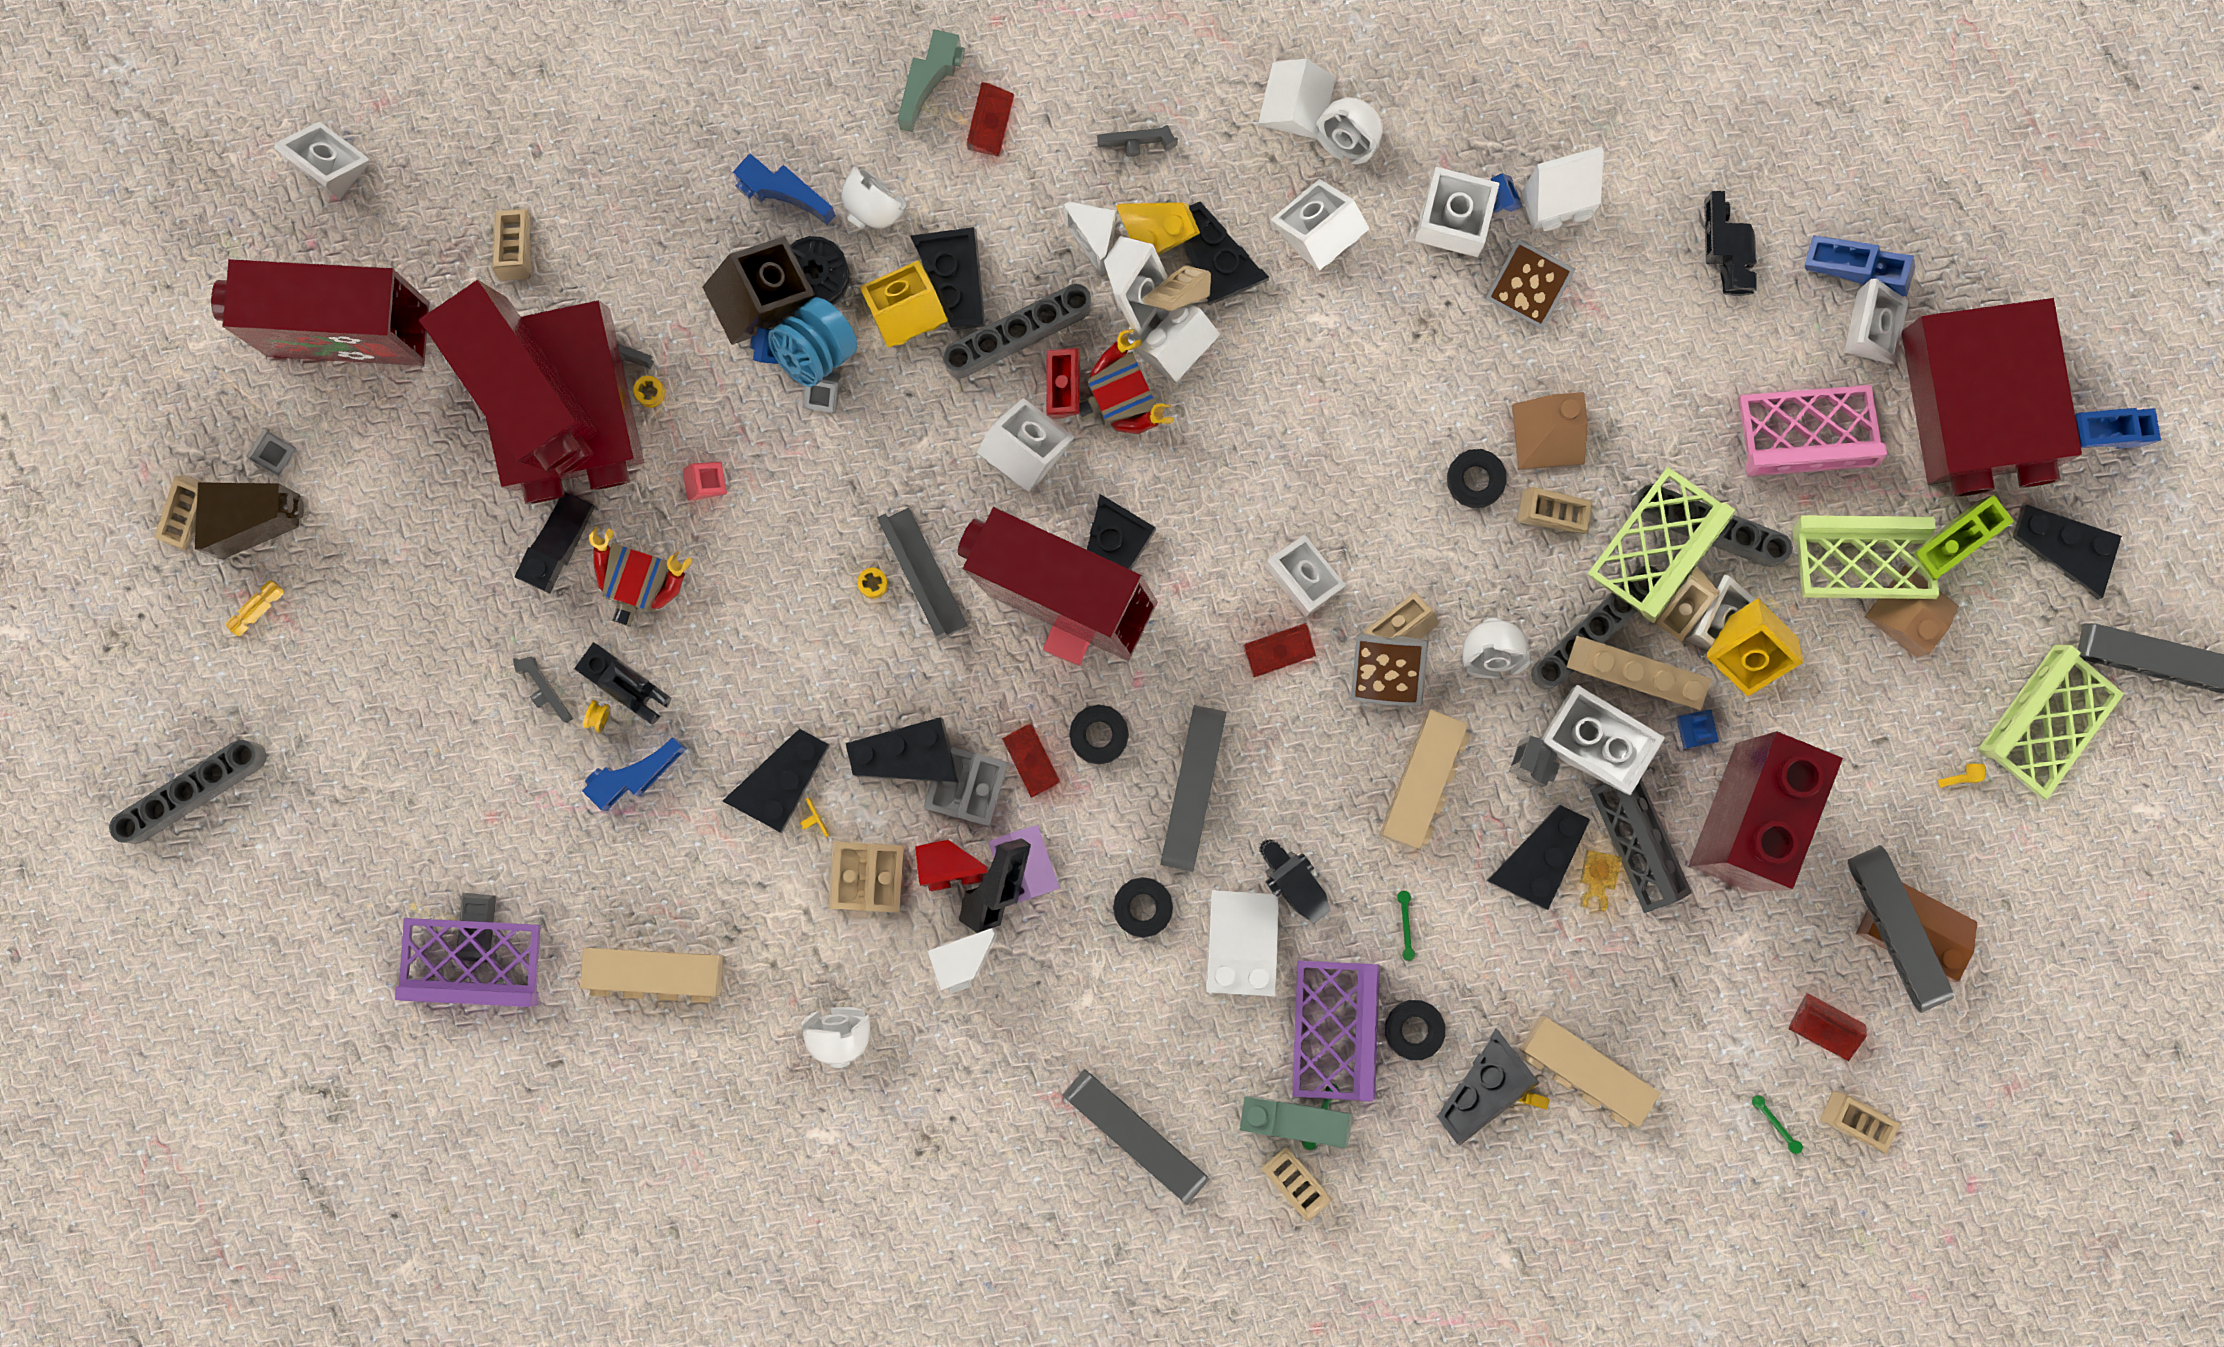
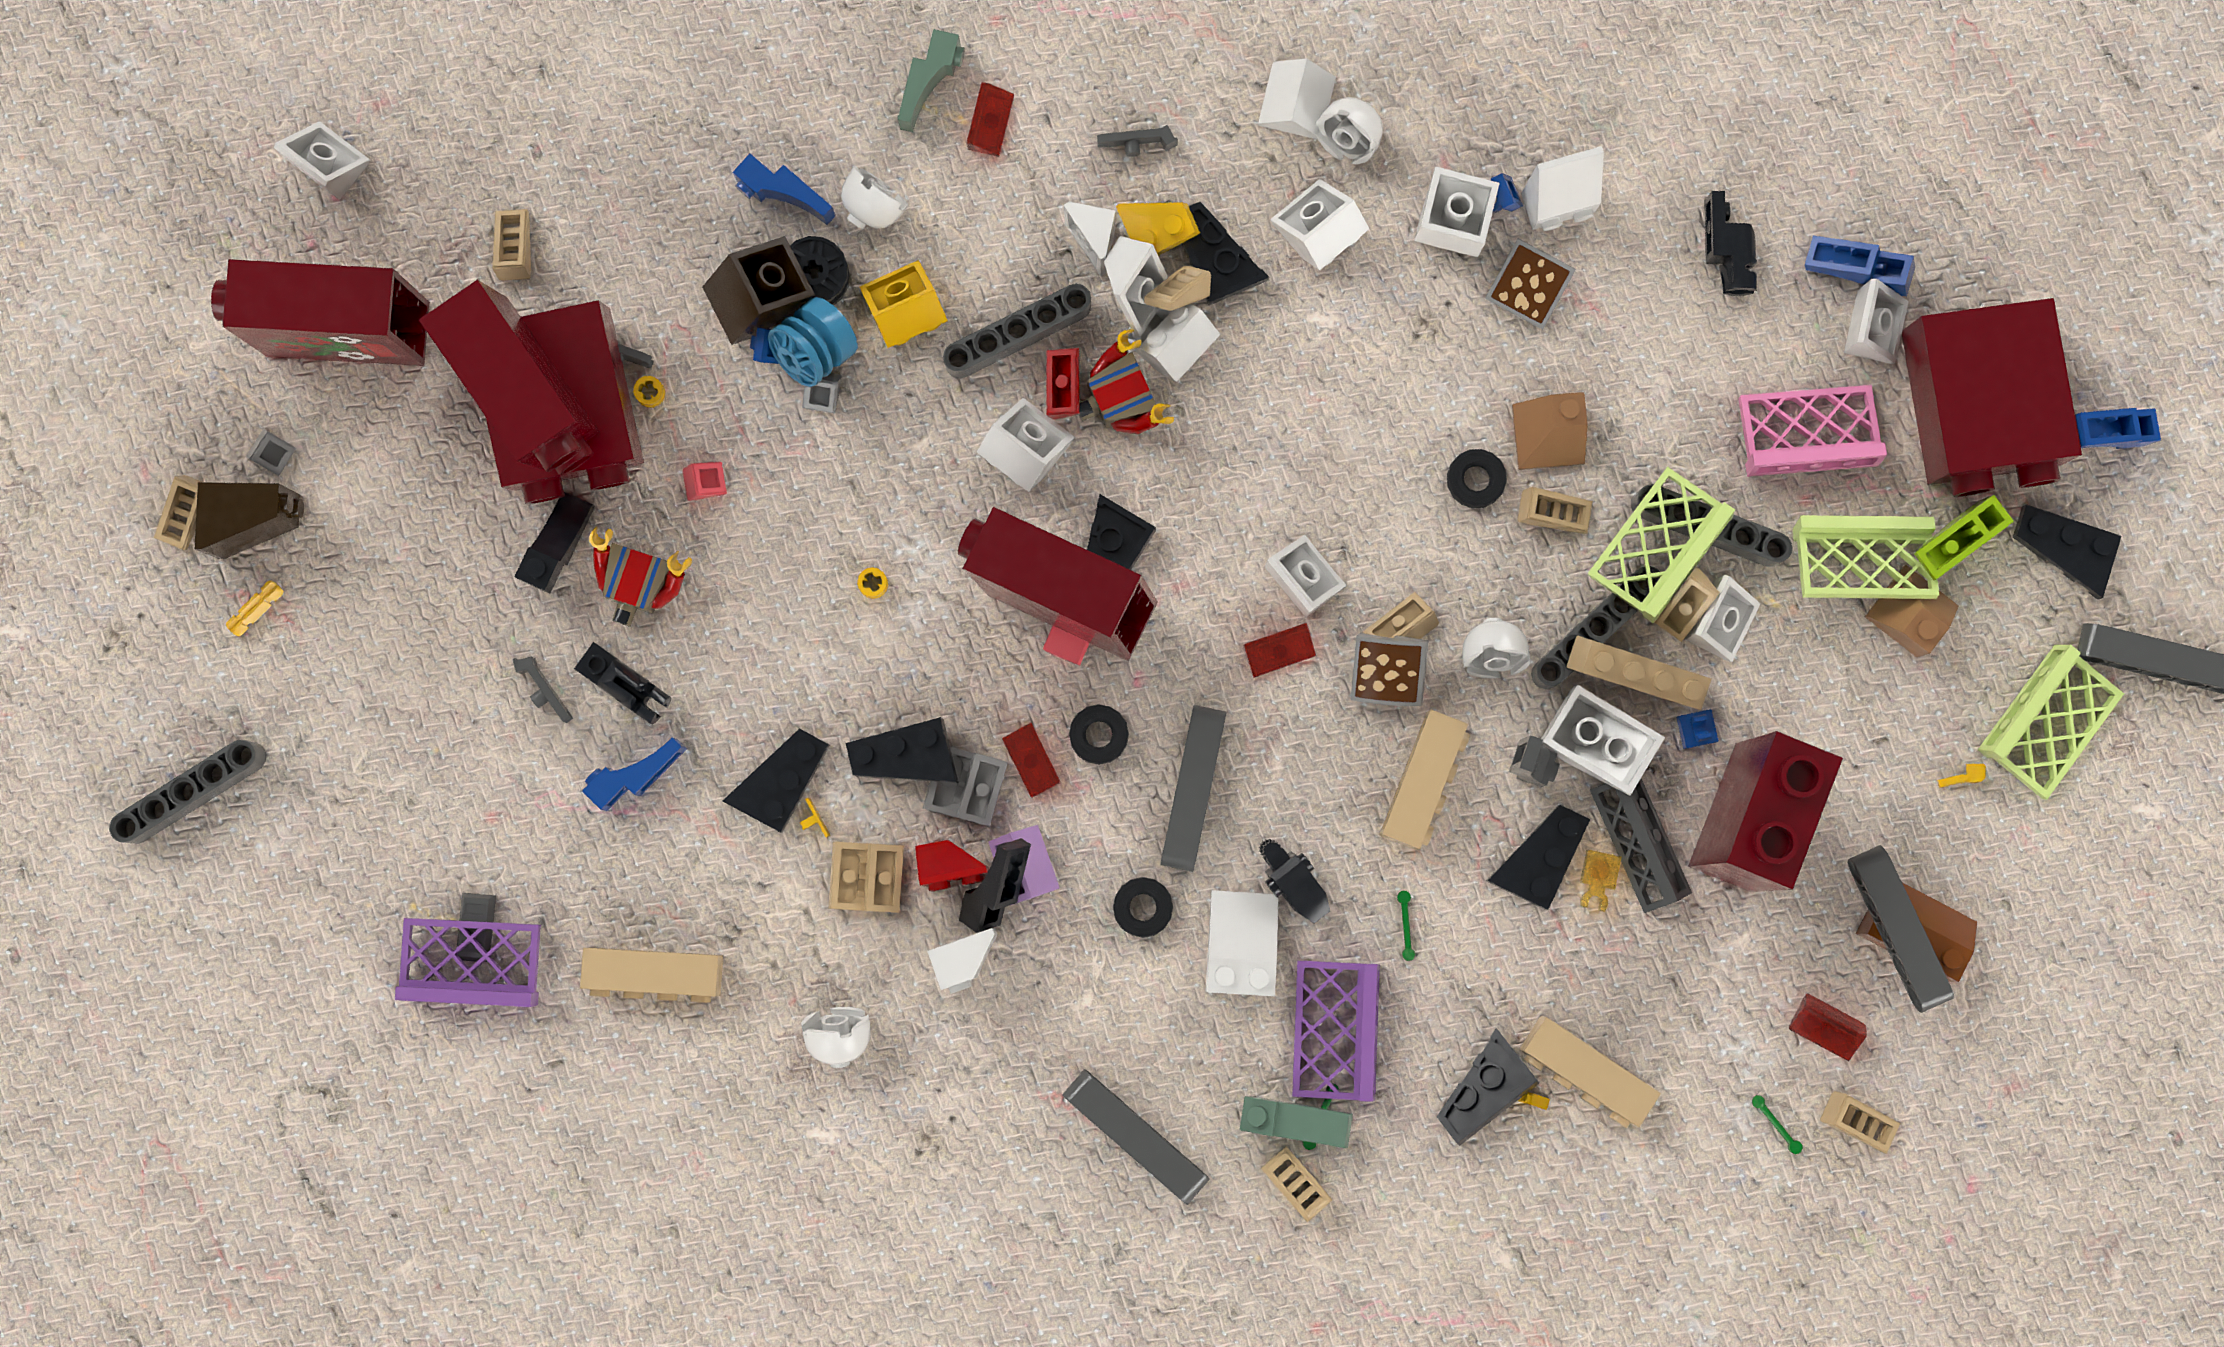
yellow bush [583,700,611,733] -> none
dark grey fence [877,507,968,641] -> none
black wing [910,227,985,330] -> none
black tyre [1385,1000,1446,1060] -> none
yellow slope [1707,598,1804,697] -> none

